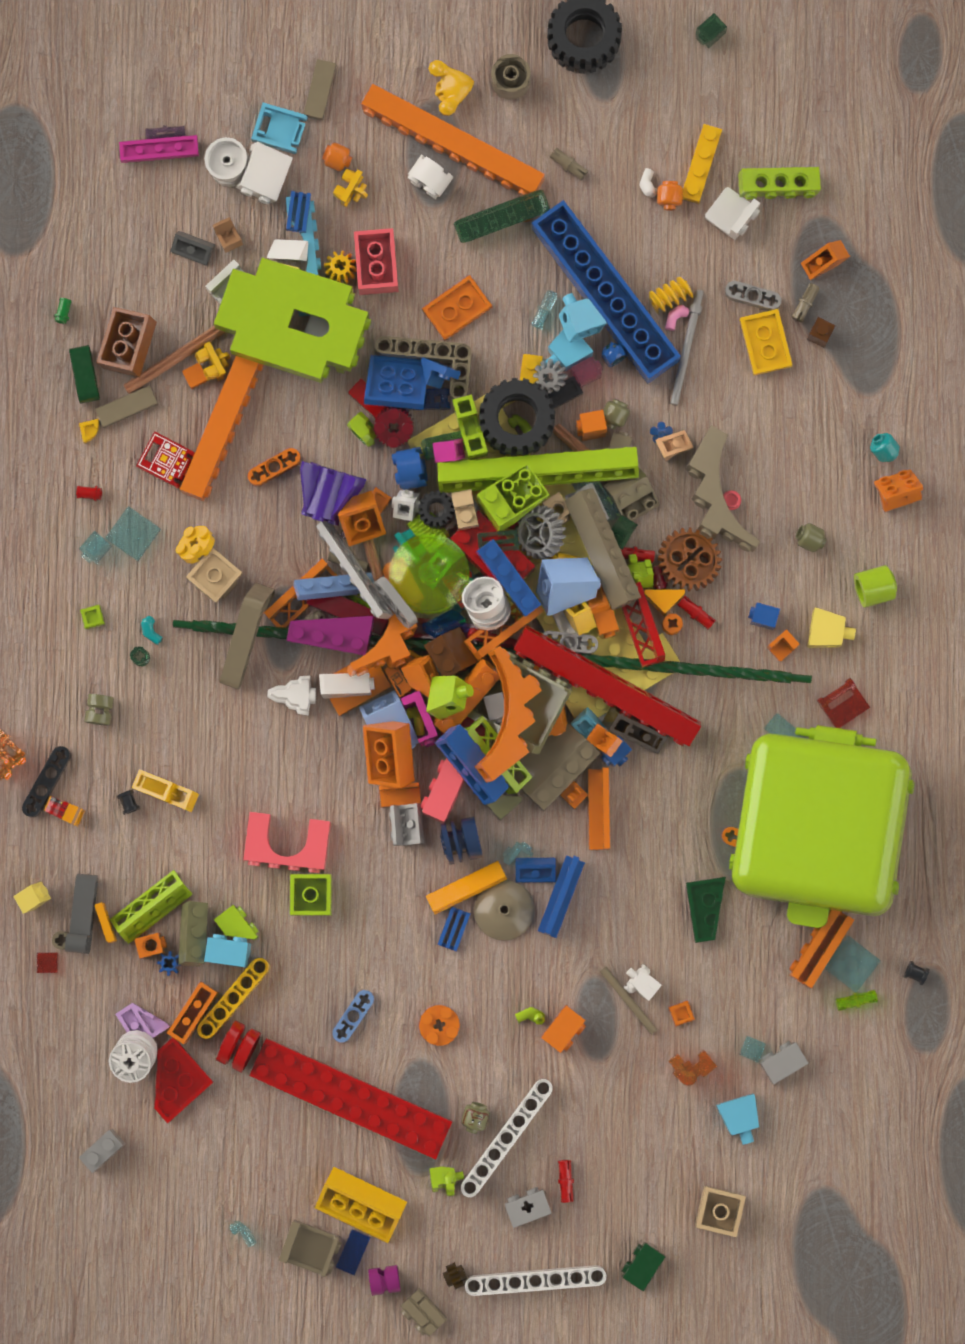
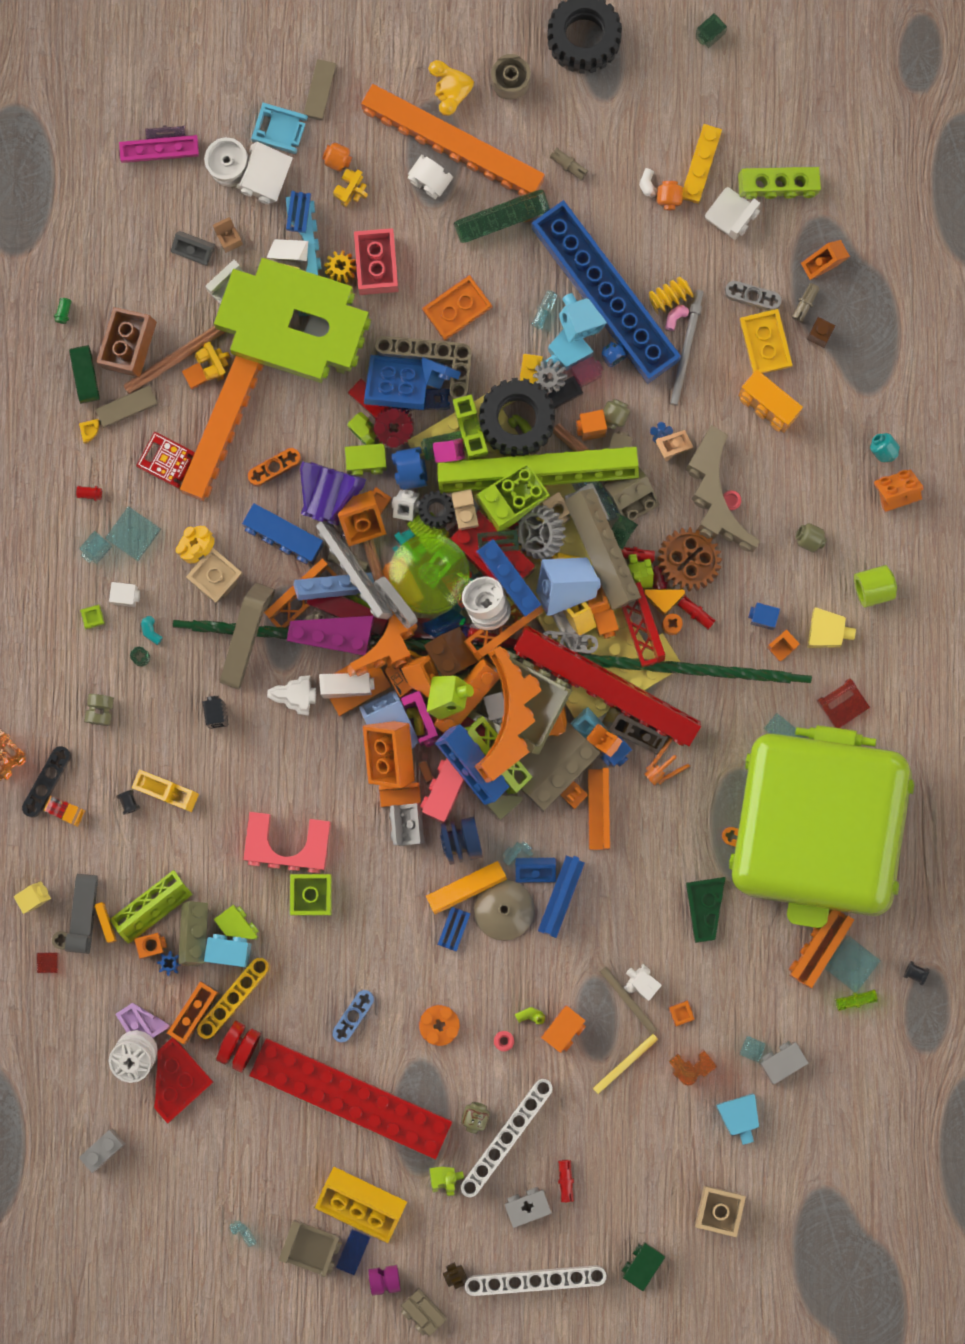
none -> white brick [109,582,140,607]
none -> black brick [202,696,229,729]
none -> blue brick [242,503,324,565]
none -> lime brick [345,444,387,476]
none -> dark orange tile [419,761,433,783]
none -> coral plate [494,1031,514,1051]
none -> light yellow bar [593,1034,658,1094]
none -> orange plant [644,737,690,786]
none -> light orange brick [738,369,803,433]

